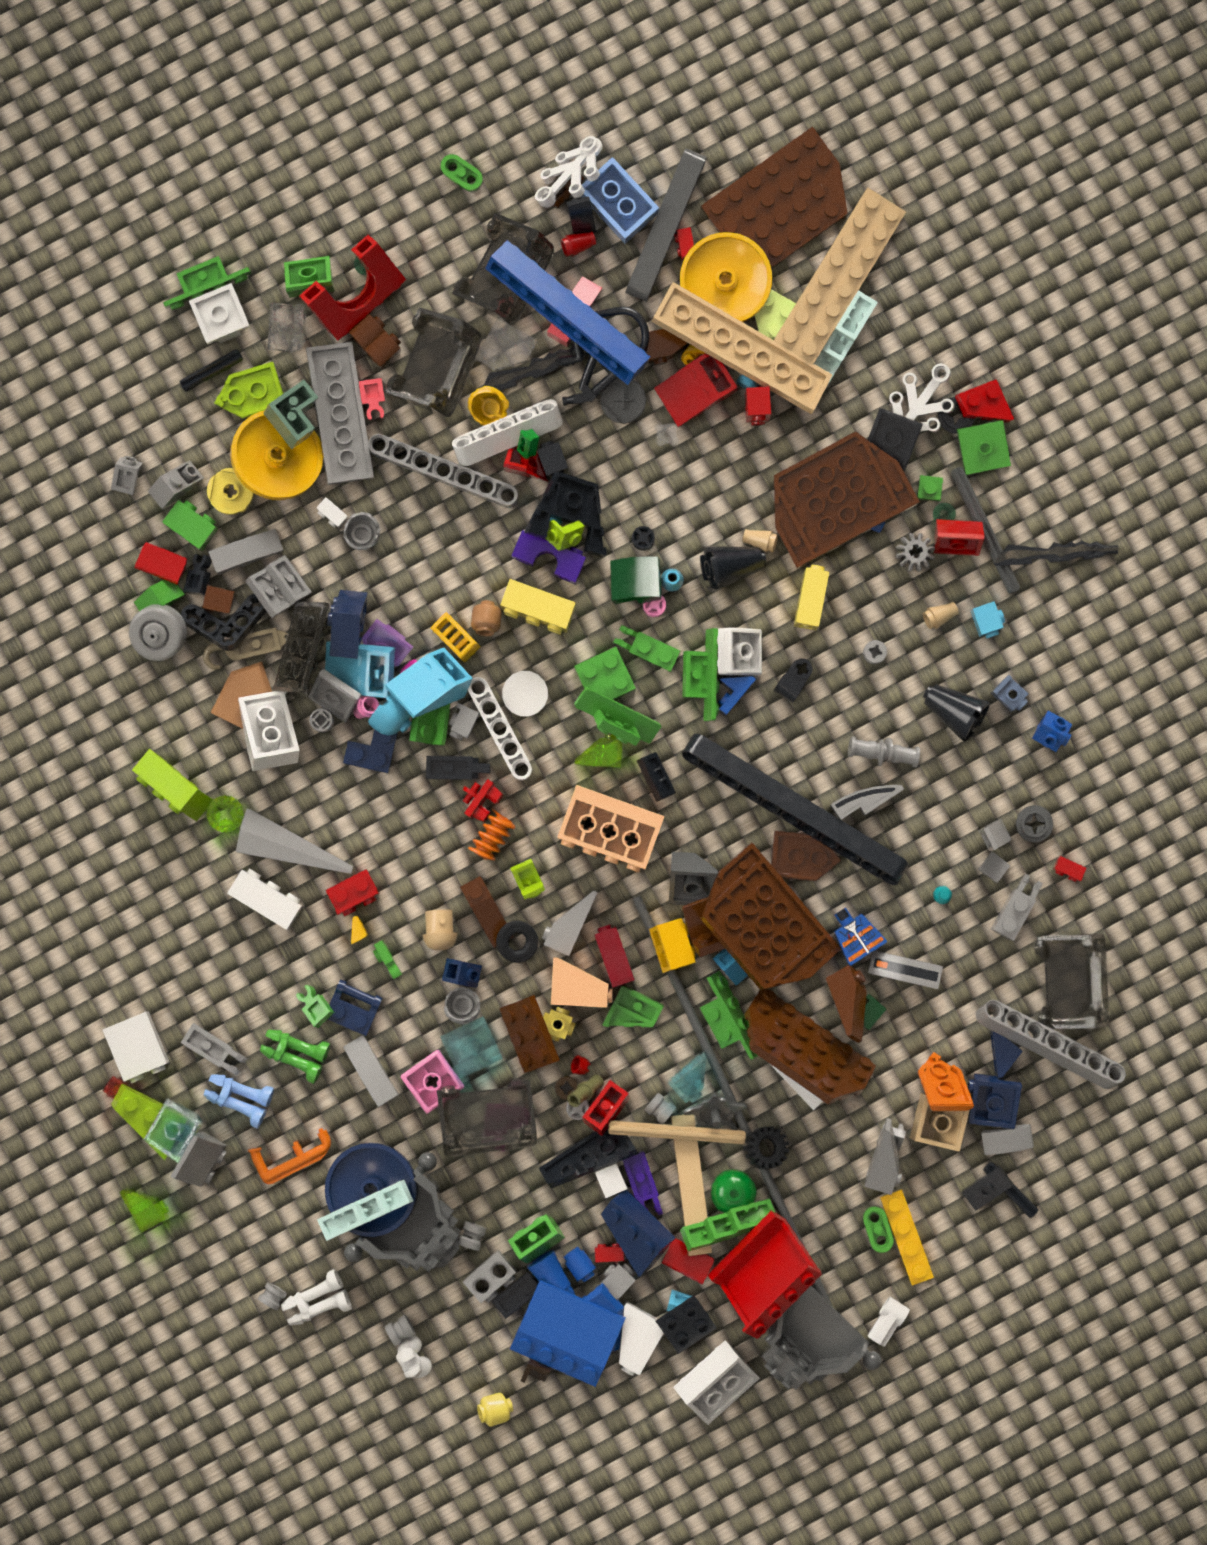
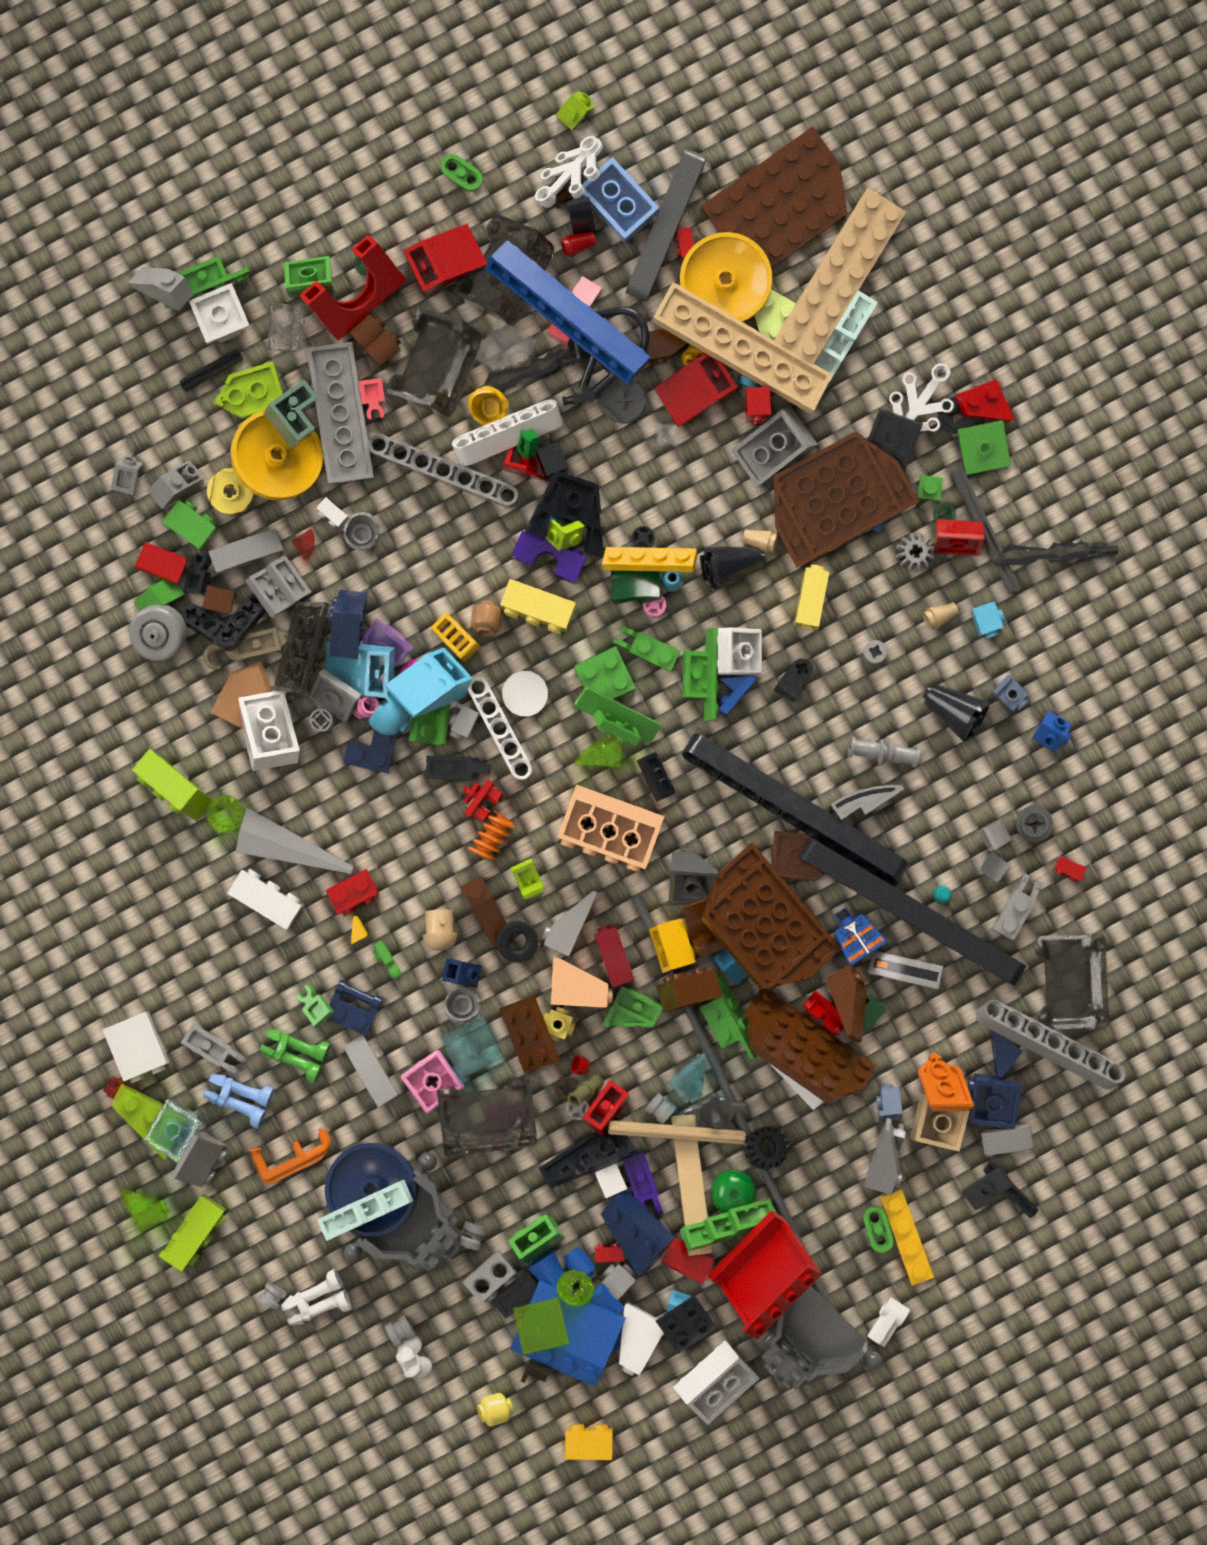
none -> light grey slope [128,267,193,311]
none -> lime wedge [159,1194,227,1272]
none -> clear red tile [292,529,315,561]
none -> red slope [403,223,487,296]
none -> clear neon green plate [513,1297,569,1355]
none -> lime bracket [556,91,596,130]
none -> clear neon green gear [557,1269,594,1306]
none -> yellow brick [565,1424,612,1460]
none -> yellow plate [602,547,698,572]
none -> reddish brown brick [657,967,722,1013]
none -> light grey slope [731,407,818,487]
none -> black beam [798,837,1026,986]
none -> red hinge [802,990,844,1036]
none -> sand blue brick [876,1084,903,1122]

